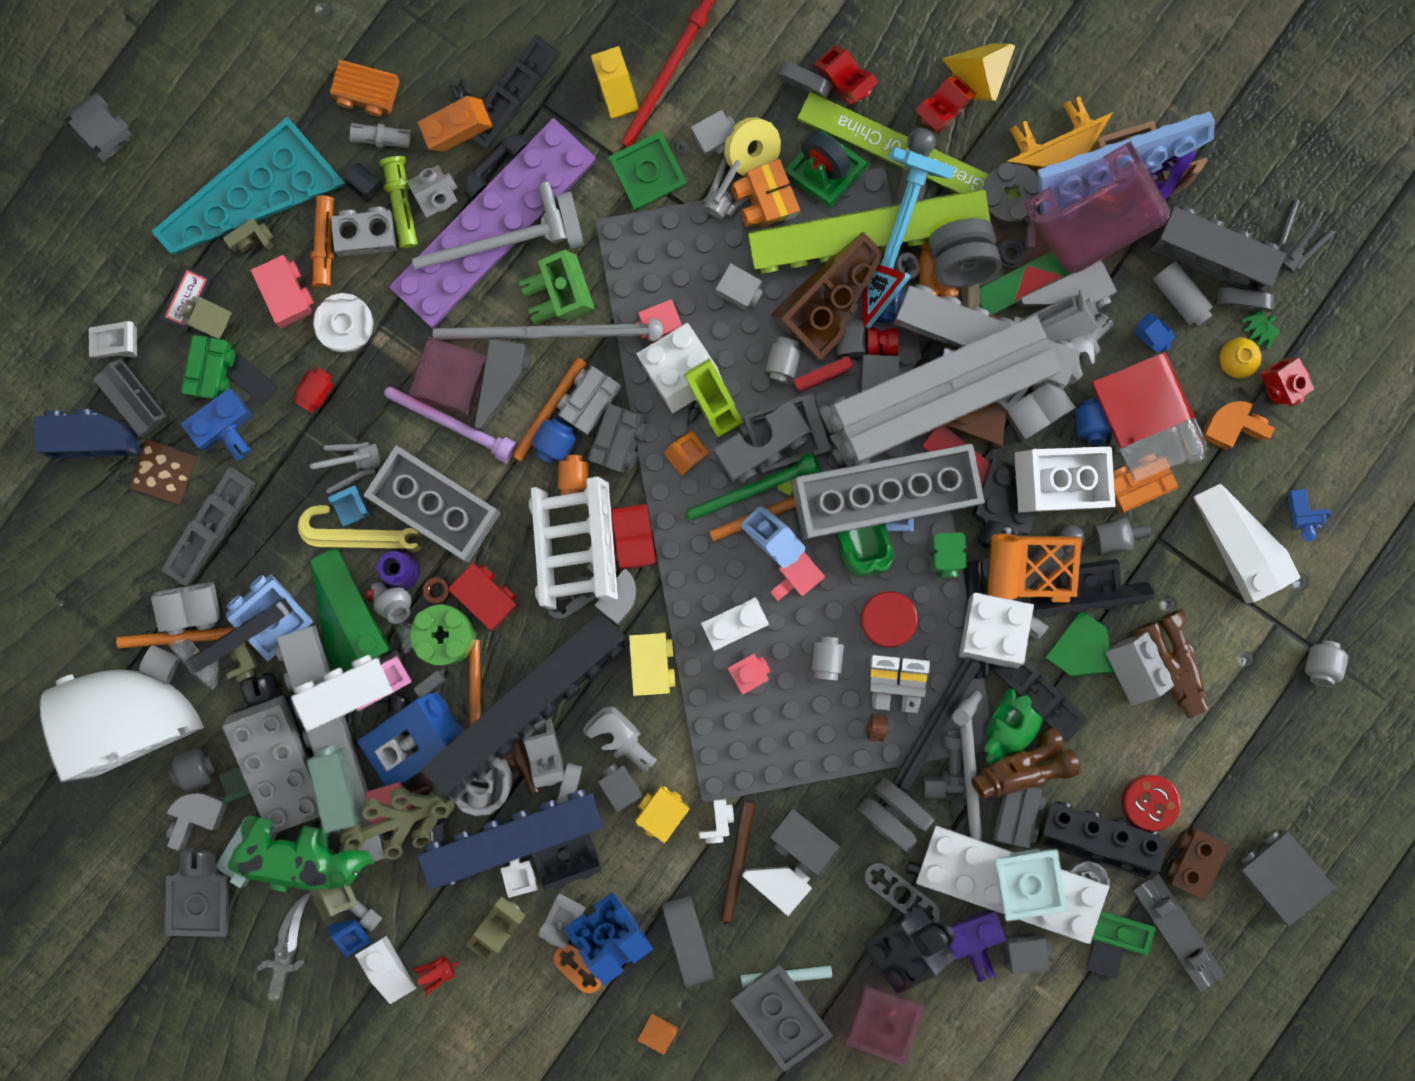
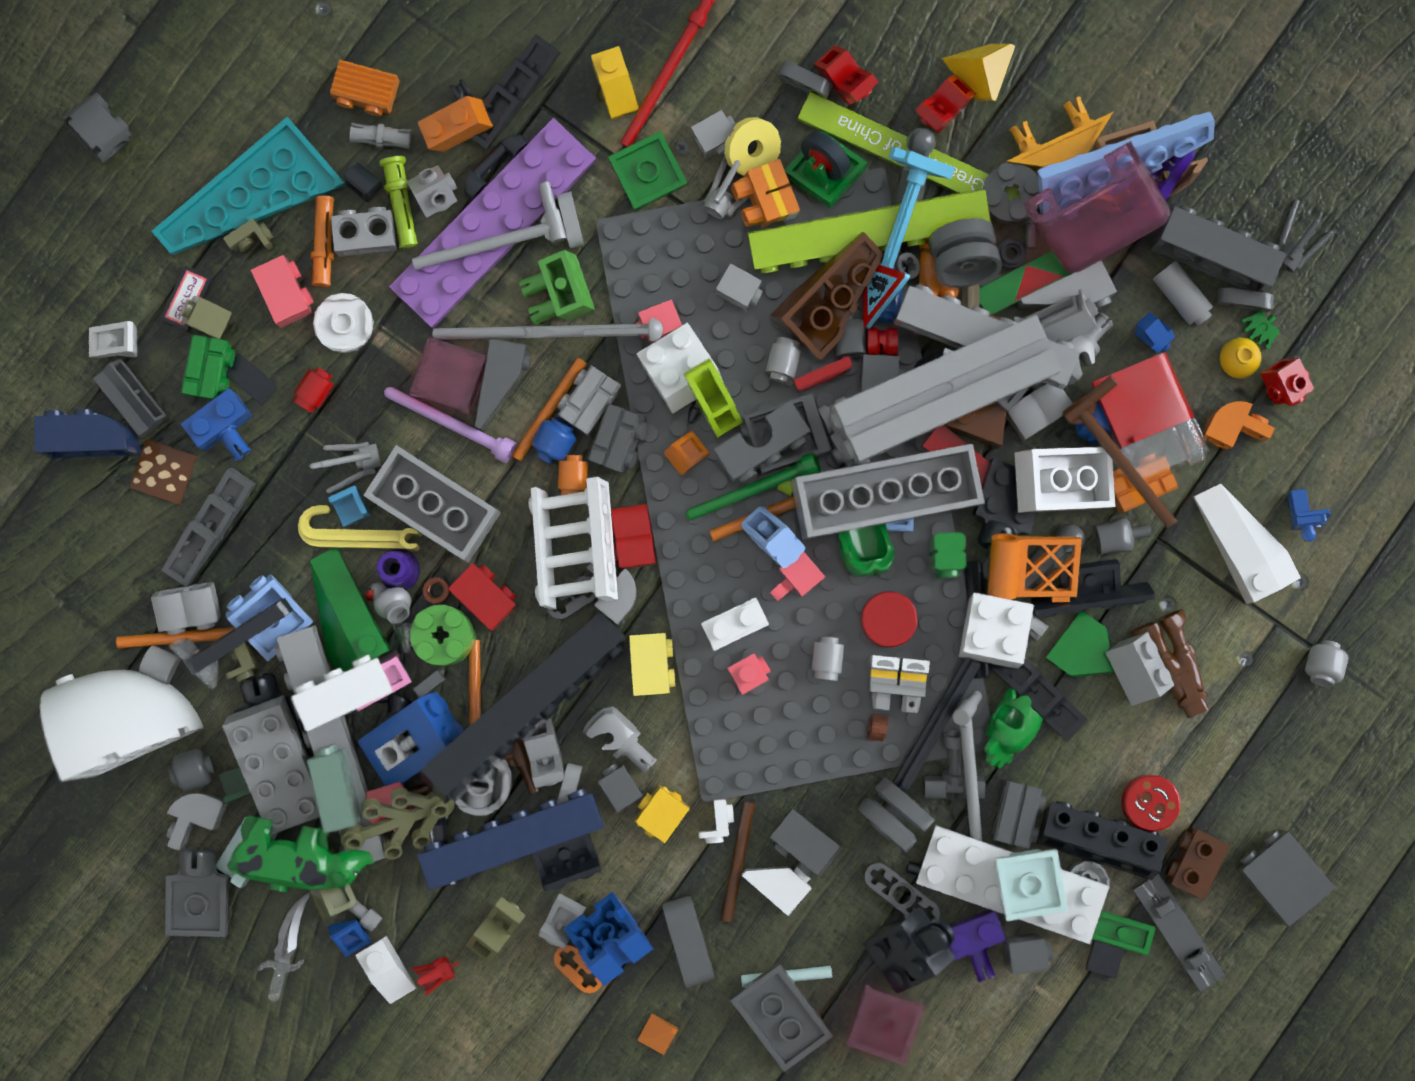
white plate [501,858,538,898] -> none
reddish brown piece [971,727,1080,799] -> none
none -> reddish brown bar [1062,375,1177,529]

